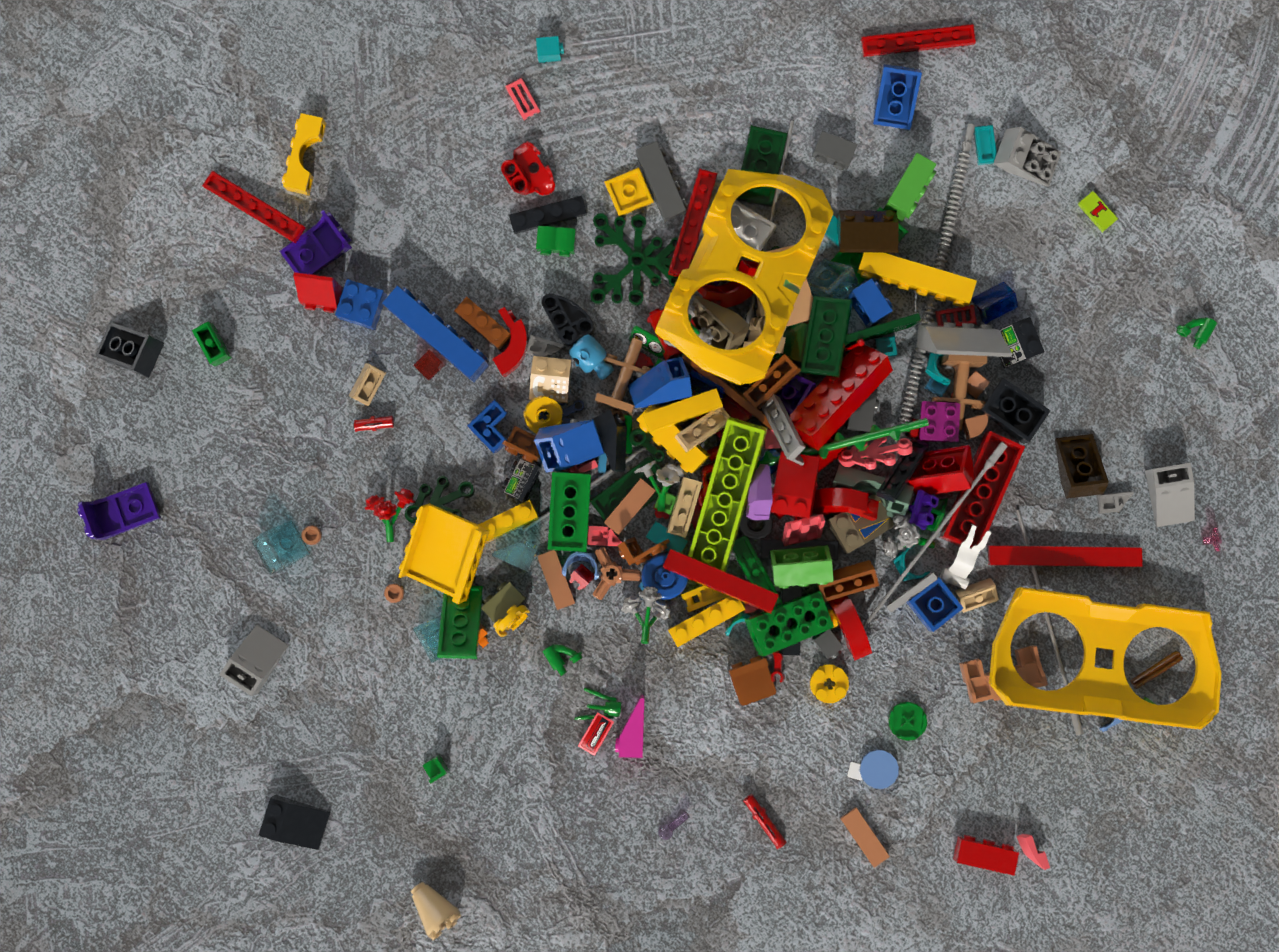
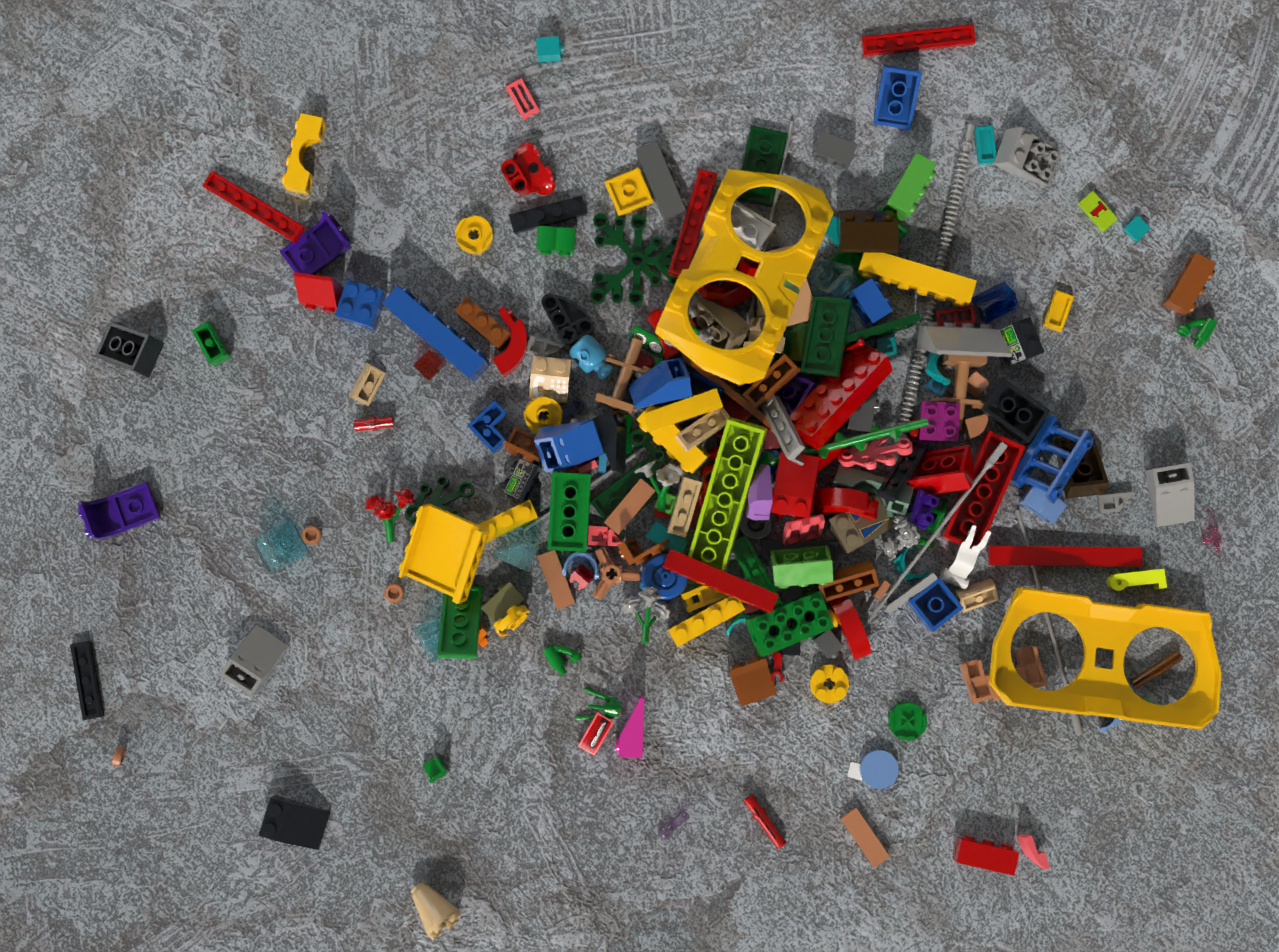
none -> black tile [70,641,104,721]
none -> nougat tile [112,746,126,766]
none -> yellow plate [455,216,493,255]
none -> nougat tile [871,580,890,600]
none -> blue fence [1011,414,1094,504]
none -> medium blue brick [1019,485,1067,524]
none -> yellow tile [1043,290,1074,333]
none -> neon yellow leg [1107,569,1167,591]
none -> teal tile [1122,215,1151,243]
none -> dark orange brick [1162,252,1216,316]

